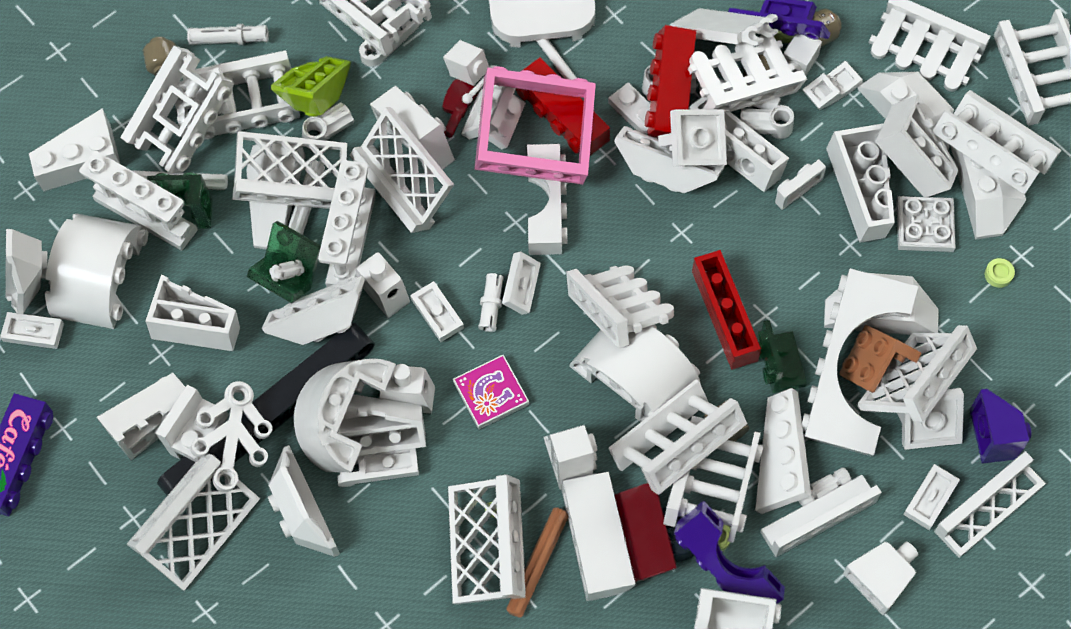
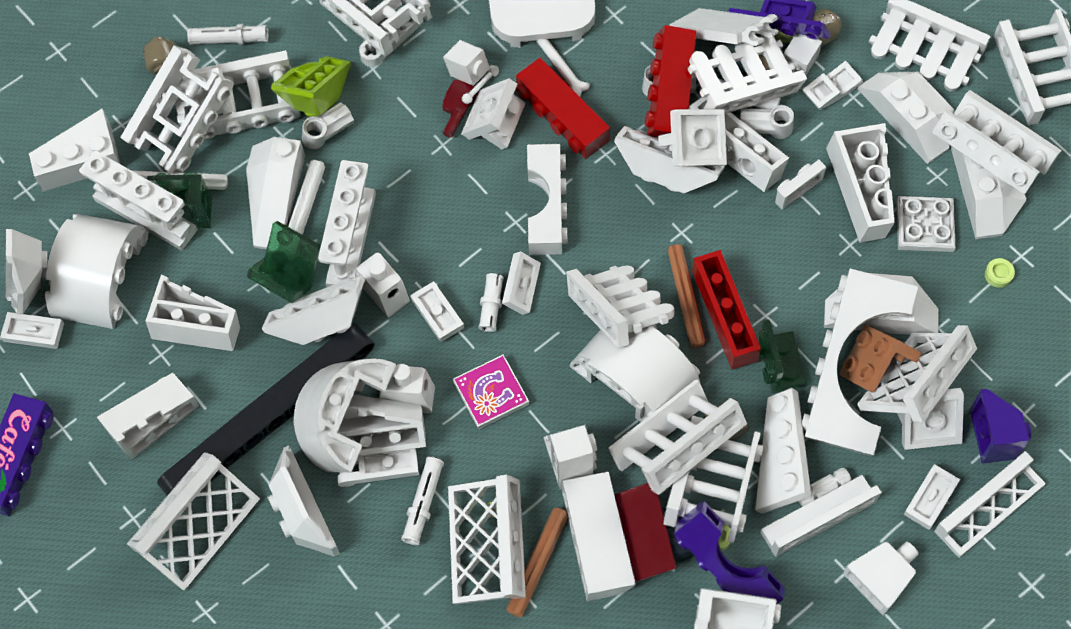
white bracket [155,385,229,462] -> none
white plant [191,381,272,492] -> none
white fence [232,131,347,209] -> none
white piece [269,260,304,281] -> none
white fence [350,107,454,233] -> none
white wedge [370,86,455,173] -> none
bright pink window [475,66,596,185] -> none
white plate [608,82,650,132] -> none
white wedge [875,95,958,197] -> none
none -> white pin [401,457,444,545]
none -> nougat axle [668,244,705,348]

